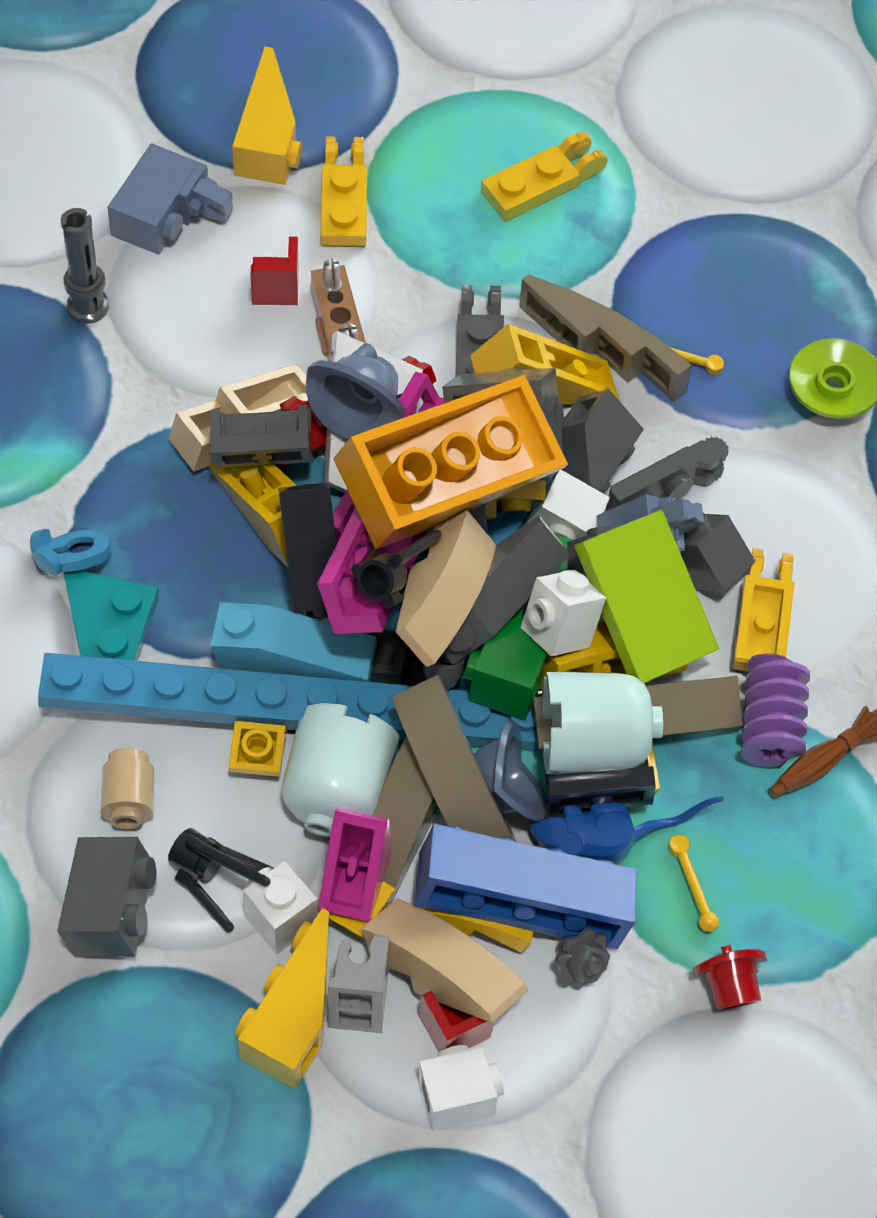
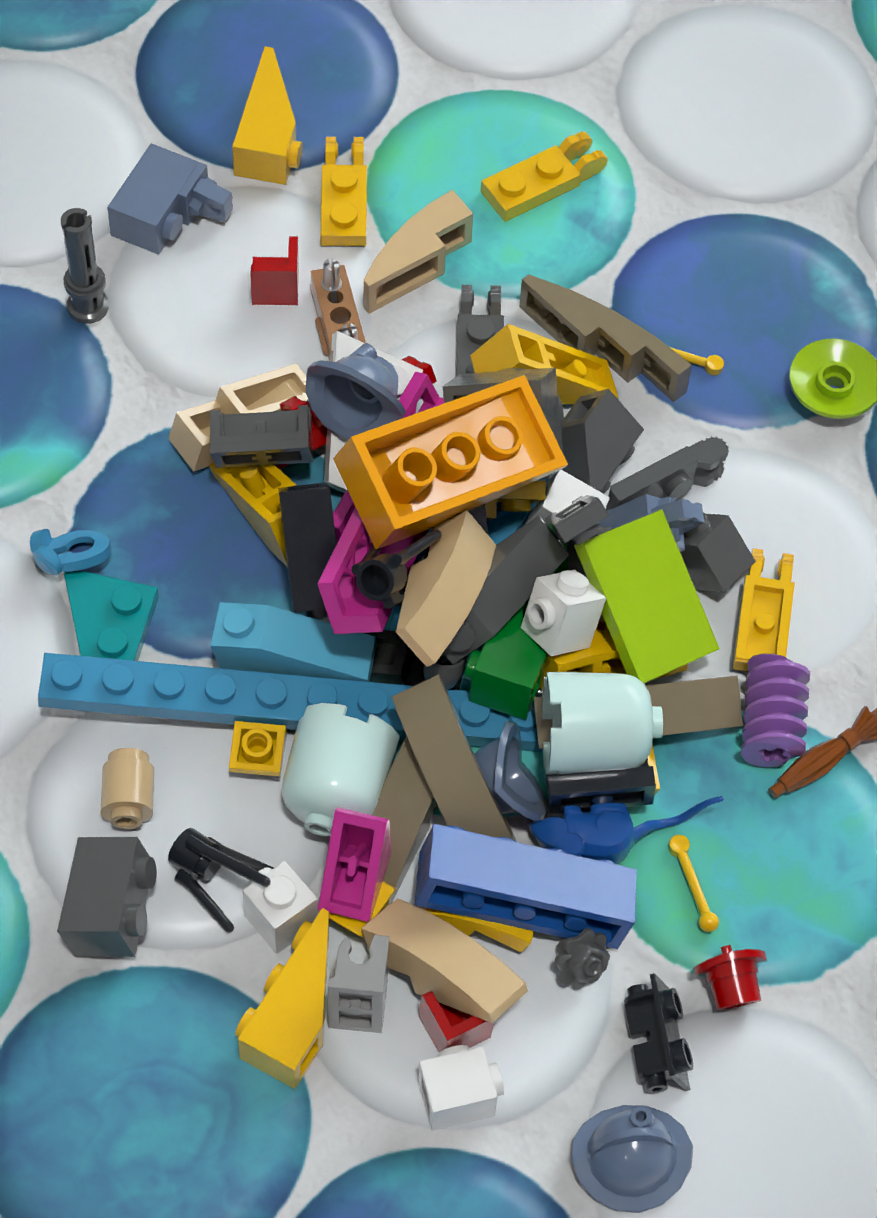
none -> tan slope [363,189,473,314]
none -> dark grey hinge [545,495,610,545]
none -> sand blue helmet [571,1105,693,1213]
none -> black hinge [624,973,694,1093]

